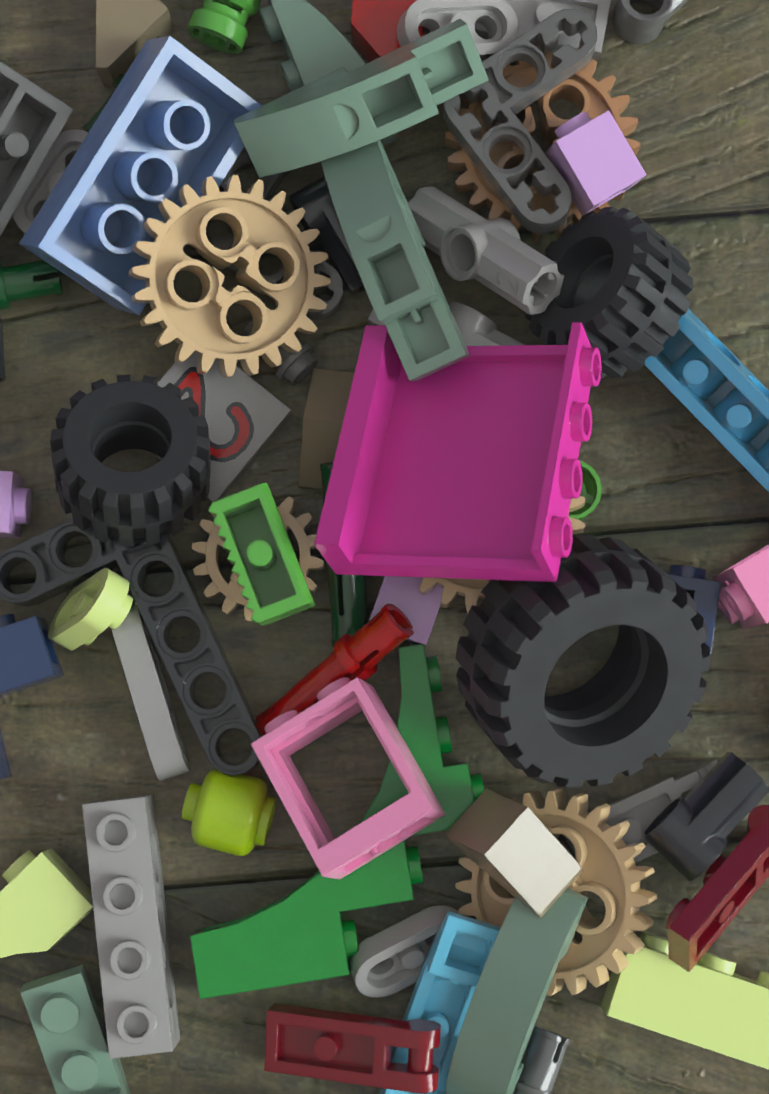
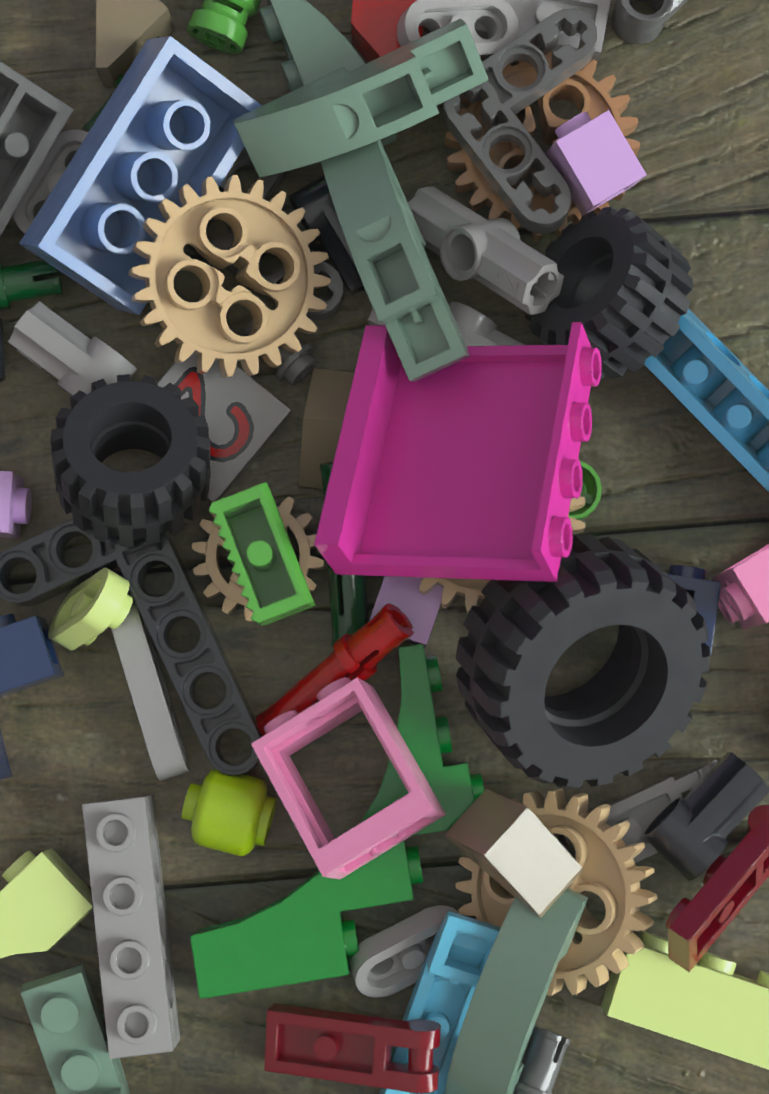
none -> light grey piece [8,301,137,396]

